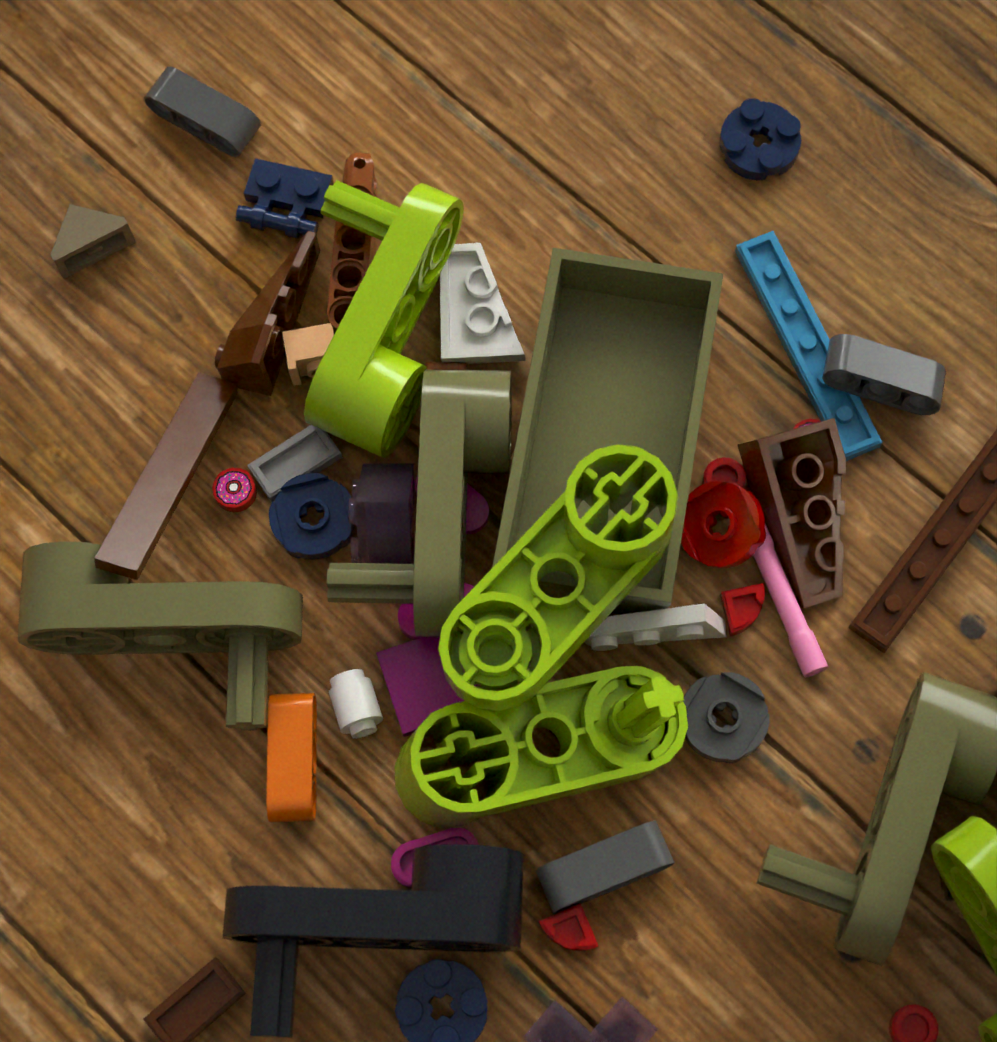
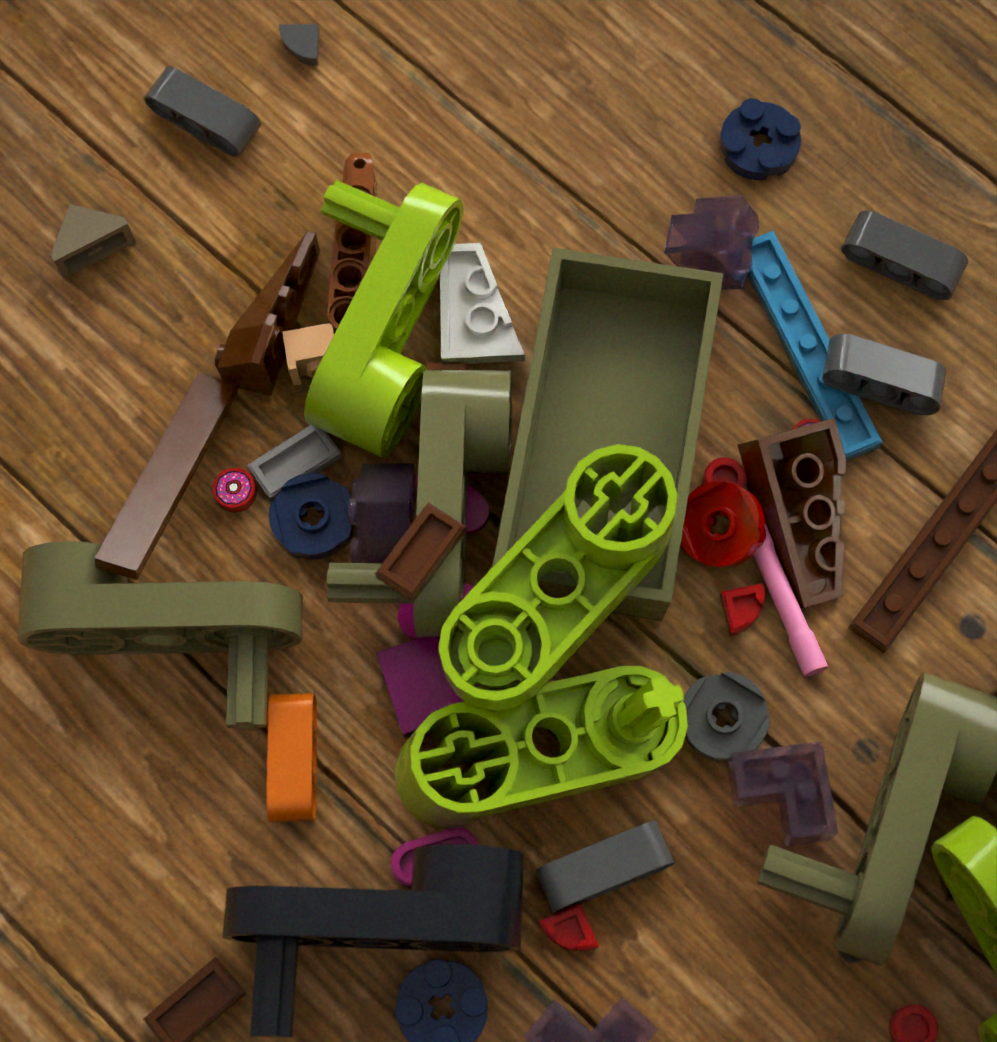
dark blue plate [236,158,334,239] -> none
white brick [329,669,383,738] -> none
white wing [584,604,727,651] -> none
none -> dark grey tile [279,24,320,66]
none -> reddish brown tile [375,502,466,602]
none -> brick [664,195,759,290]
none -> brick [727,742,838,846]
none -> dark grey beam [841,210,968,300]

